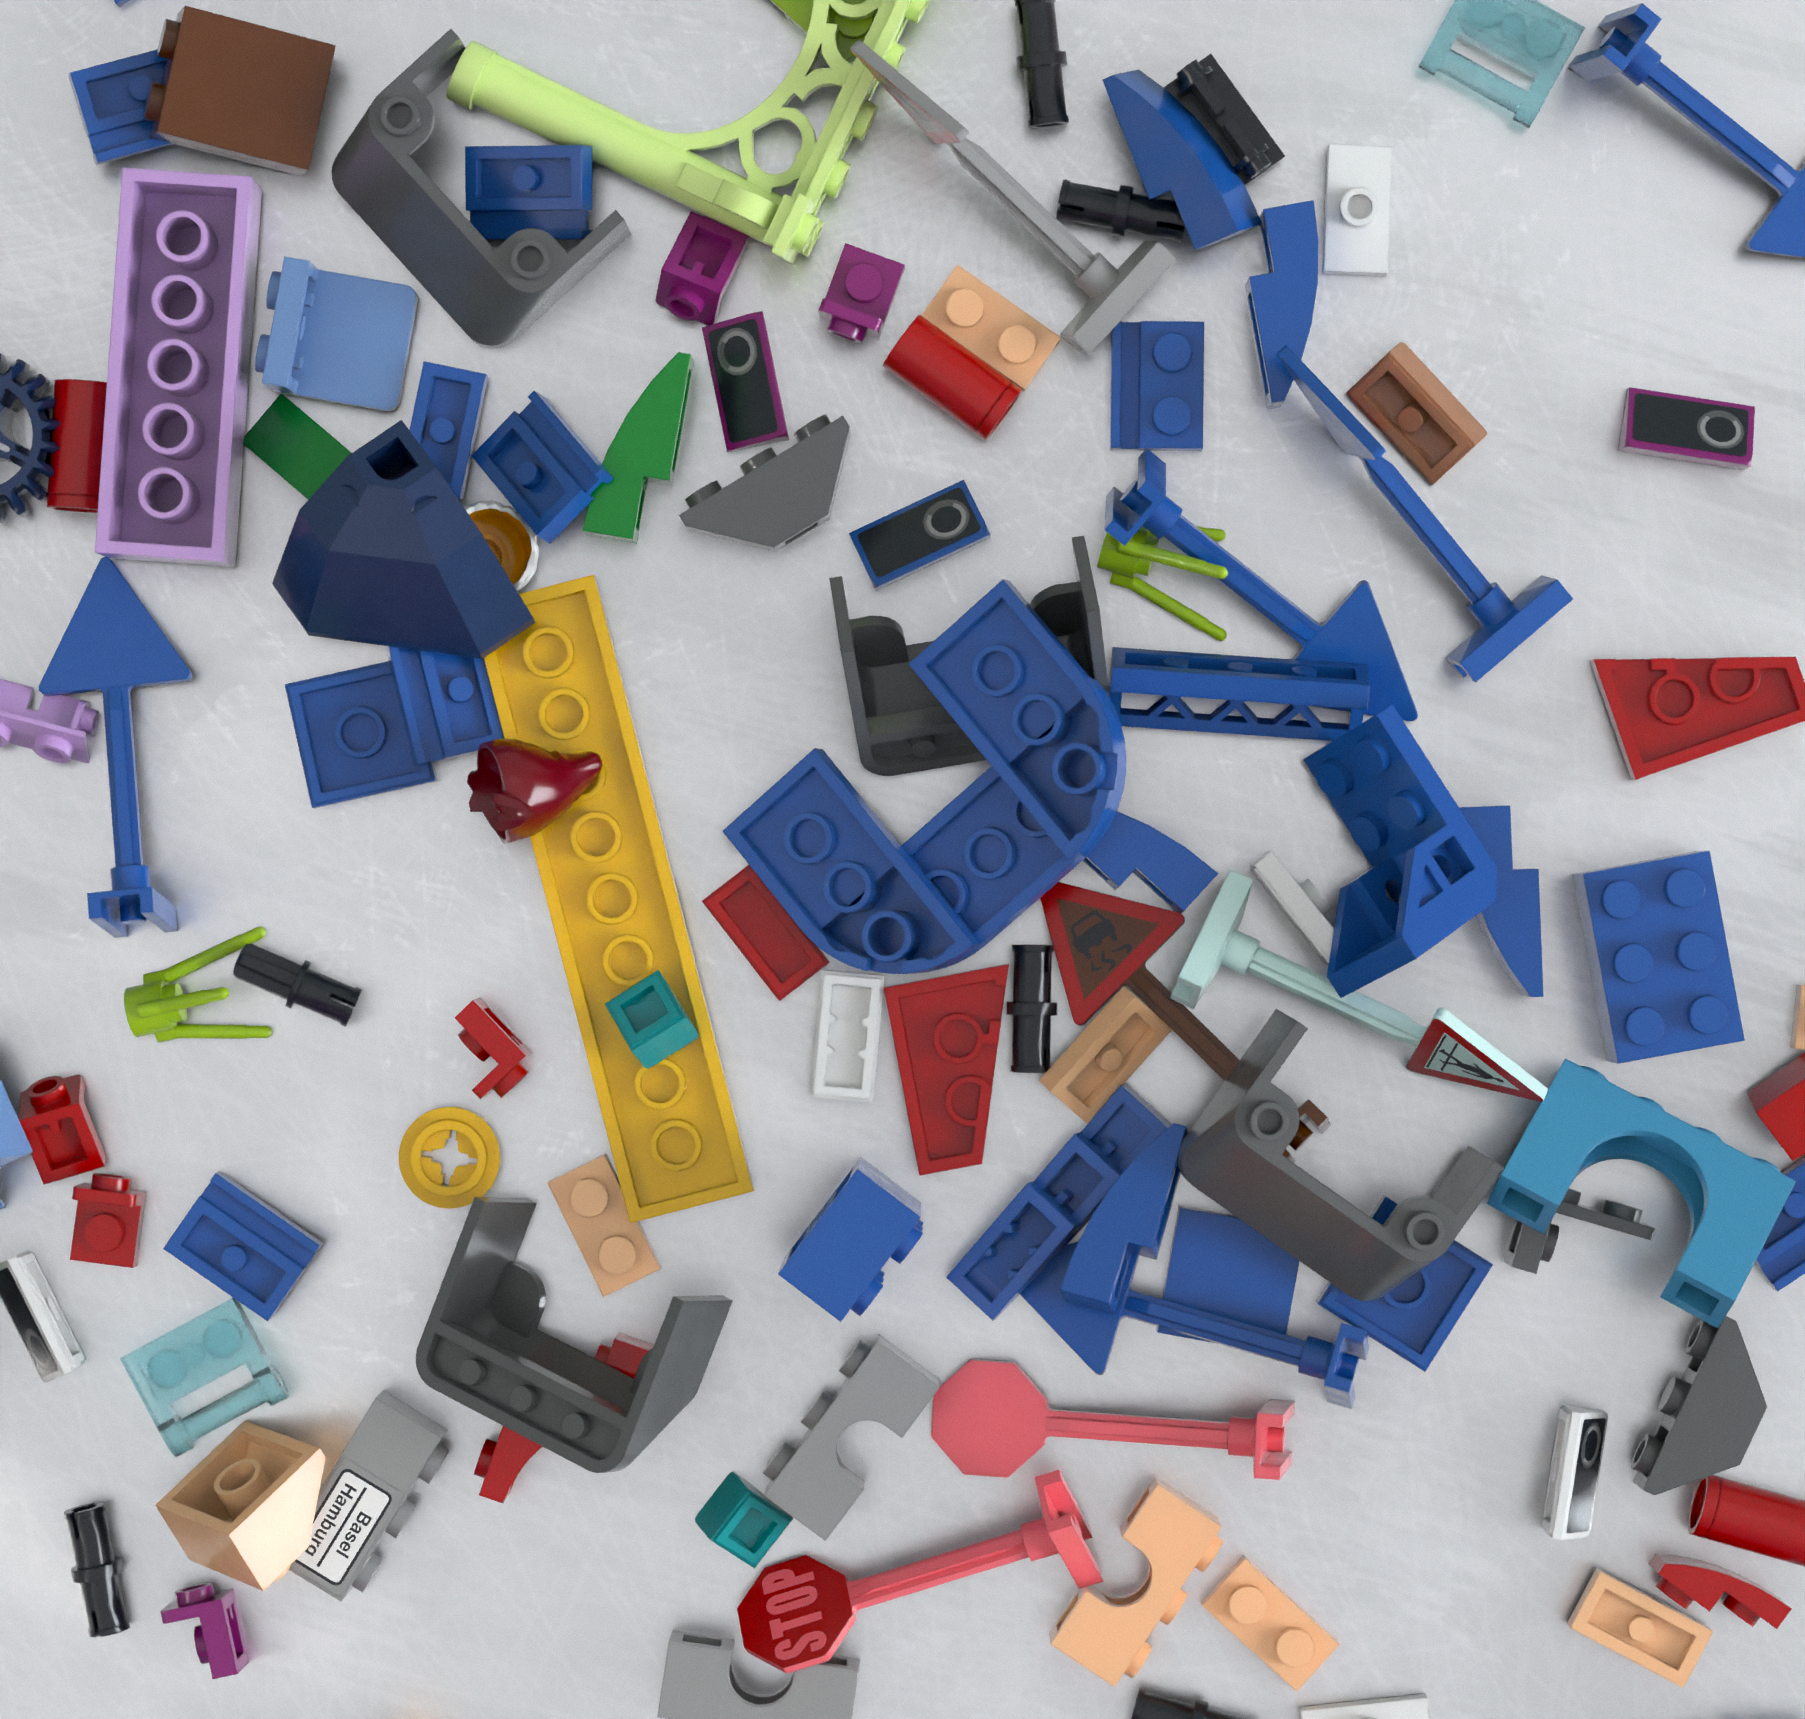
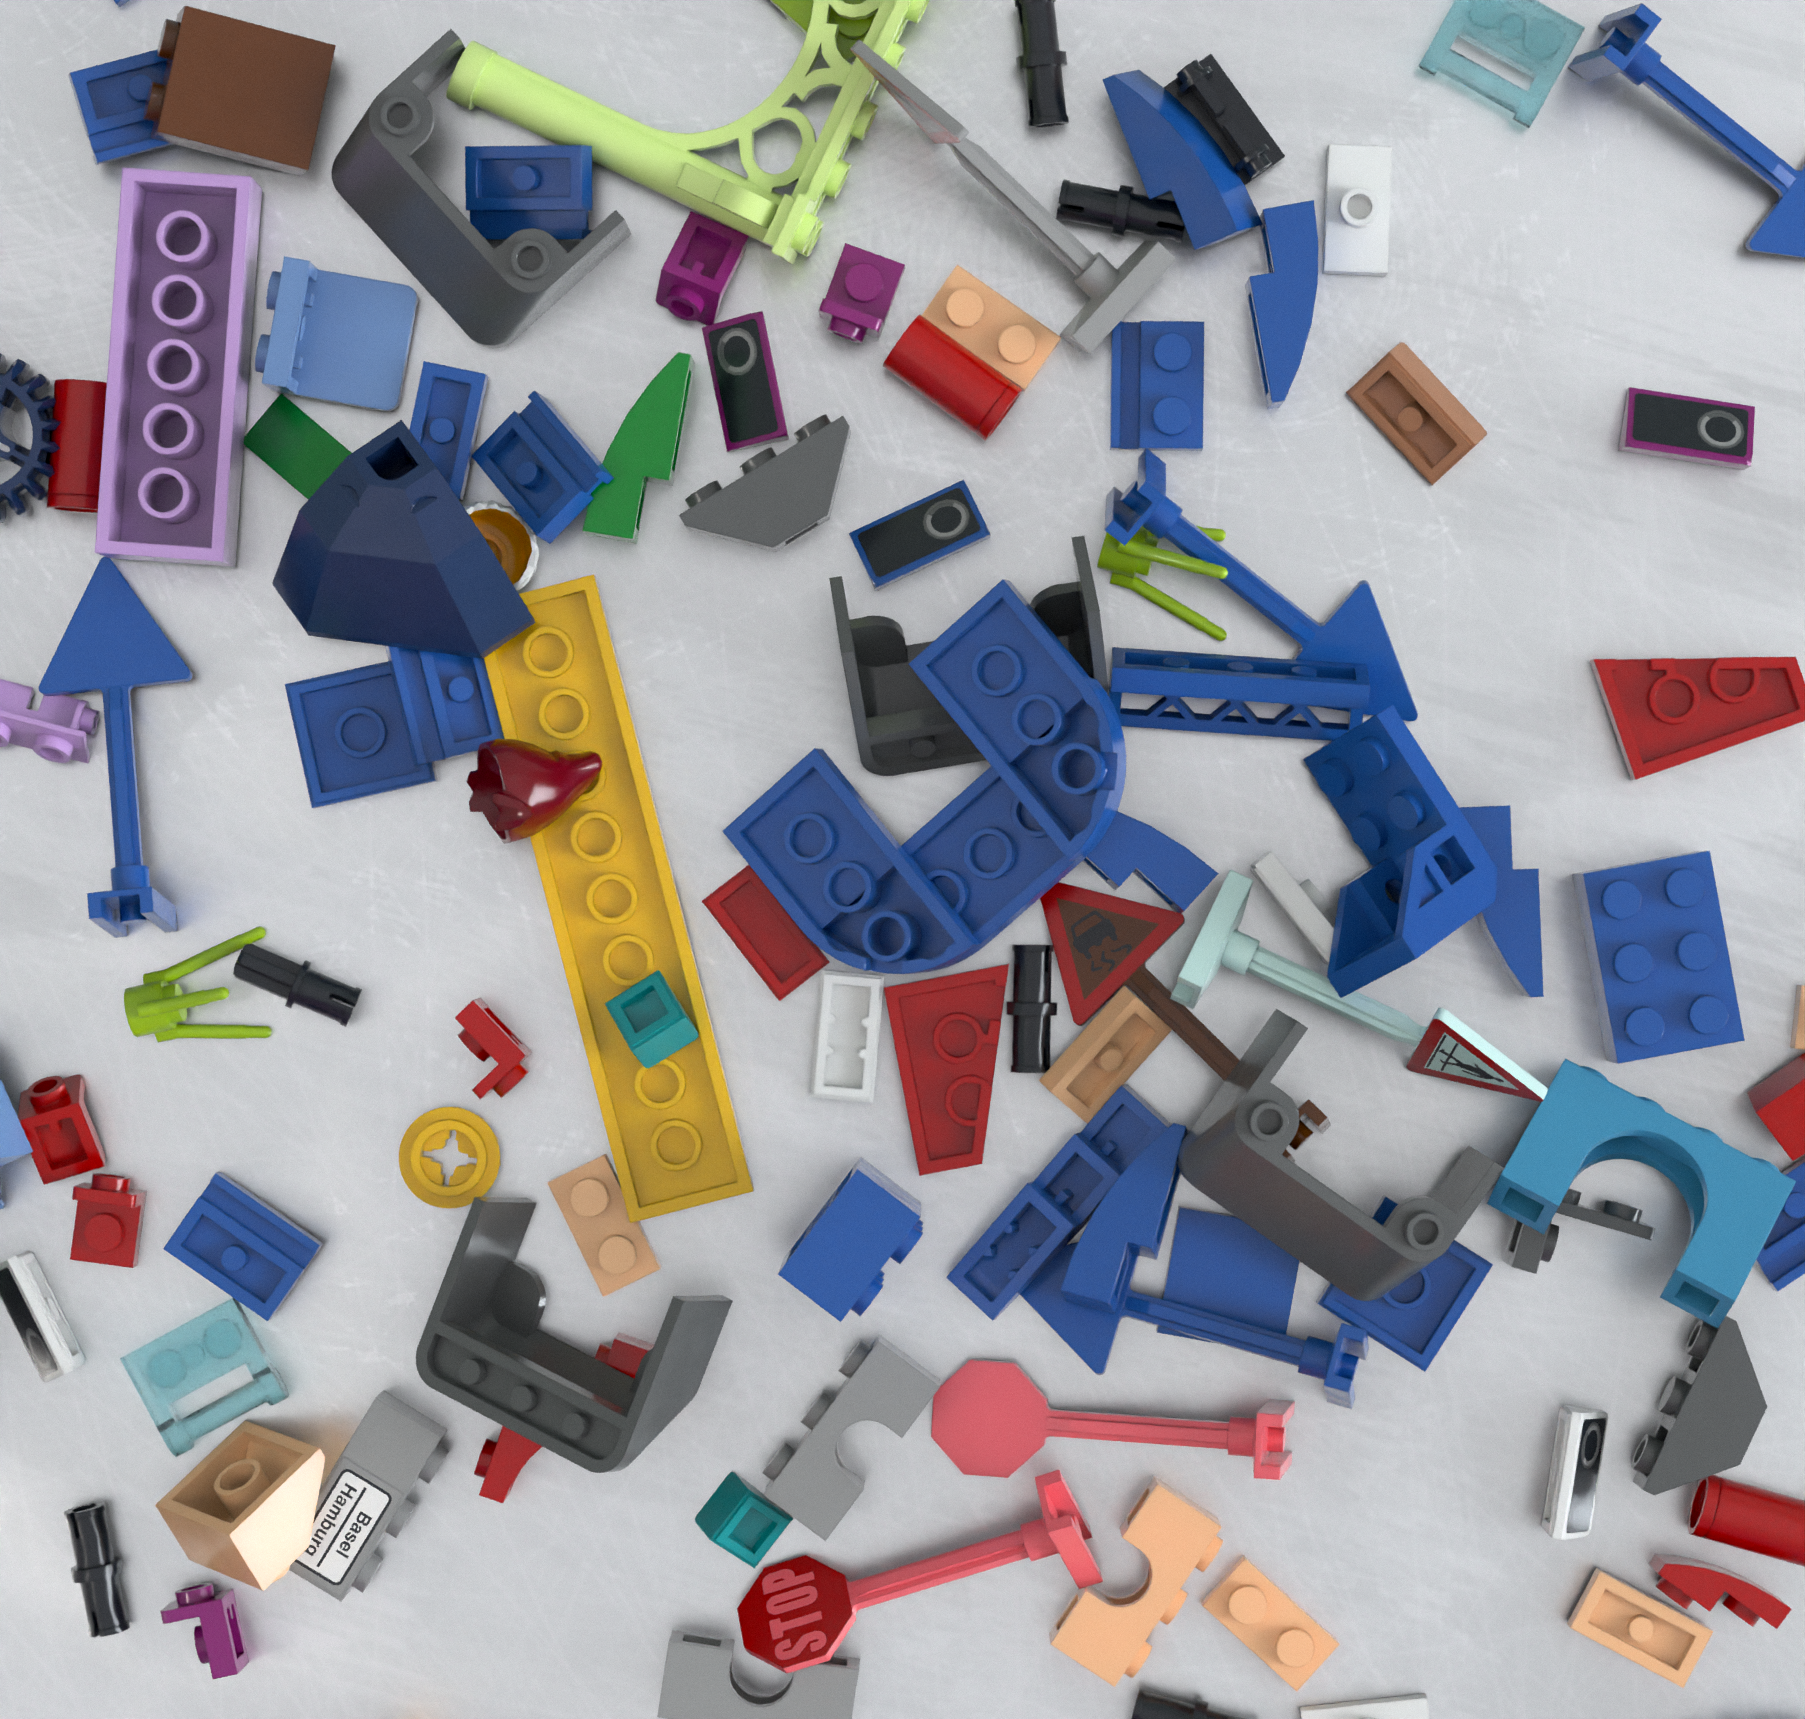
blue piece [1276,345,1573,682] -> none

